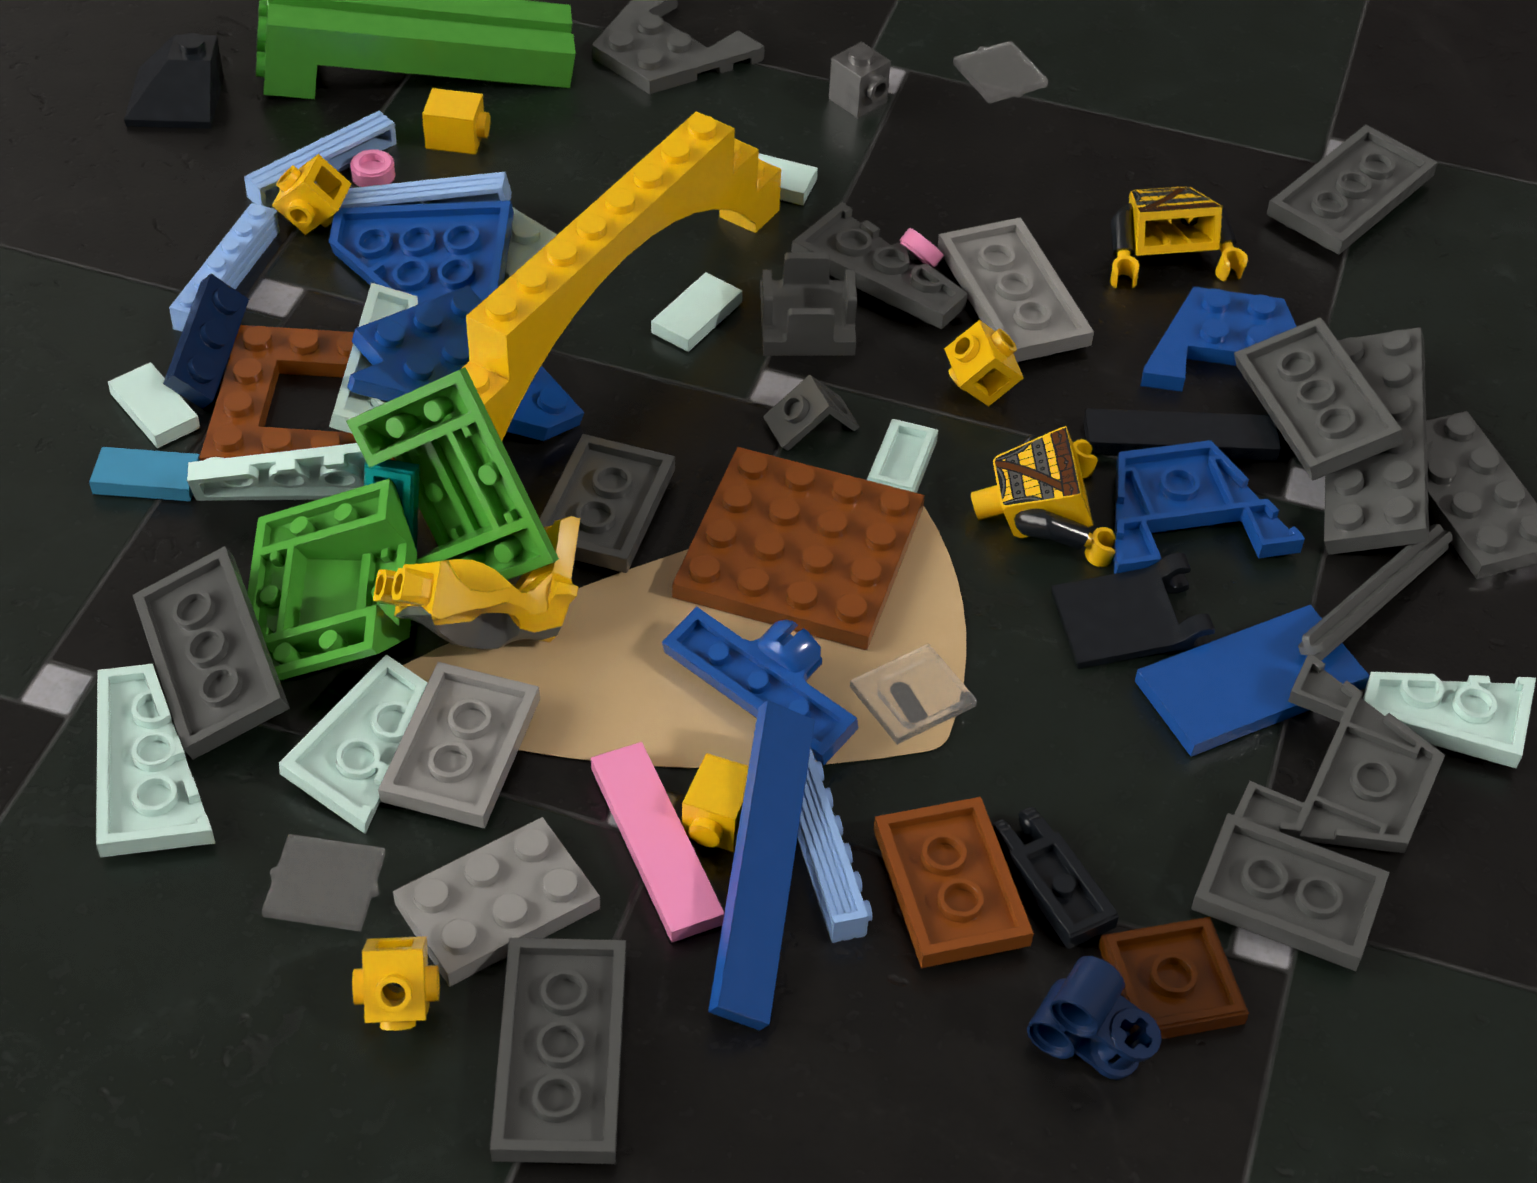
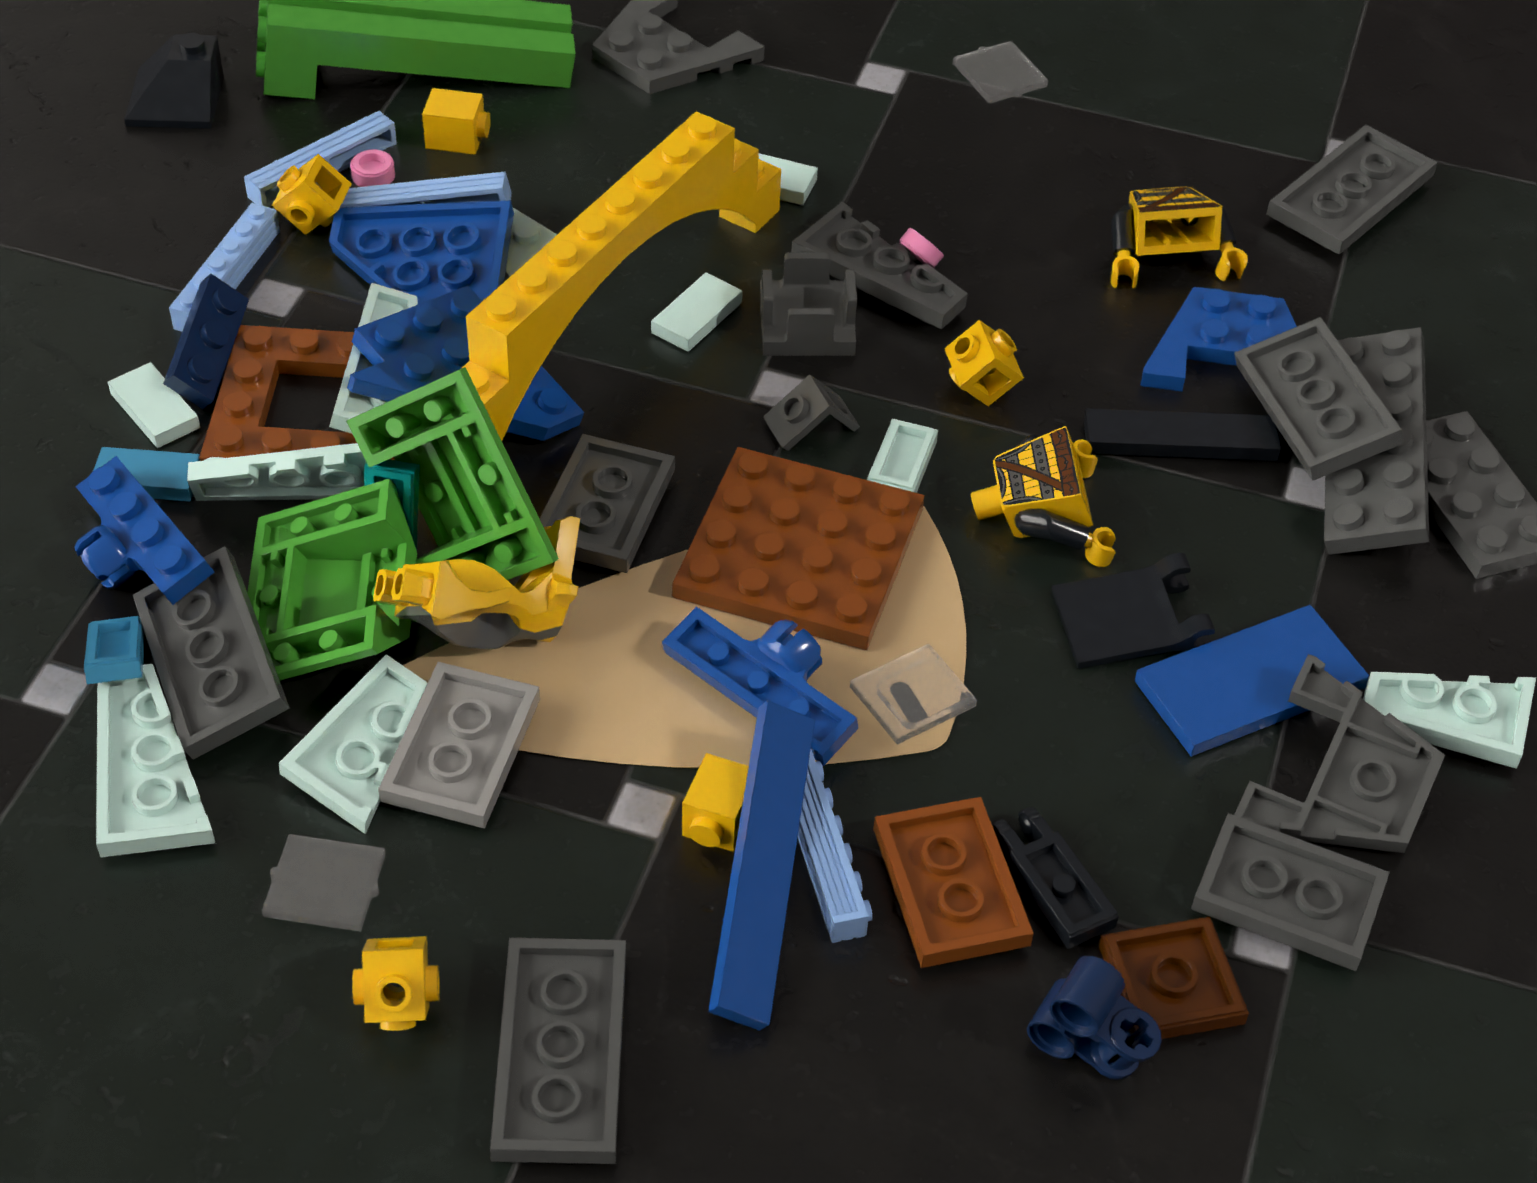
light grey plate [393,817,600,987] -> none
bright pink tile [591,742,724,943] -> none
flat silver brick [829,42,891,118] -> none
light grey plate [937,217,1094,362] -> none
blue wing [1113,440,1305,574] -> none
dark grey axle [1298,524,1453,661] -> none
none -> blue plate [74,456,215,605]
none -> dark azure tile [84,616,145,684]

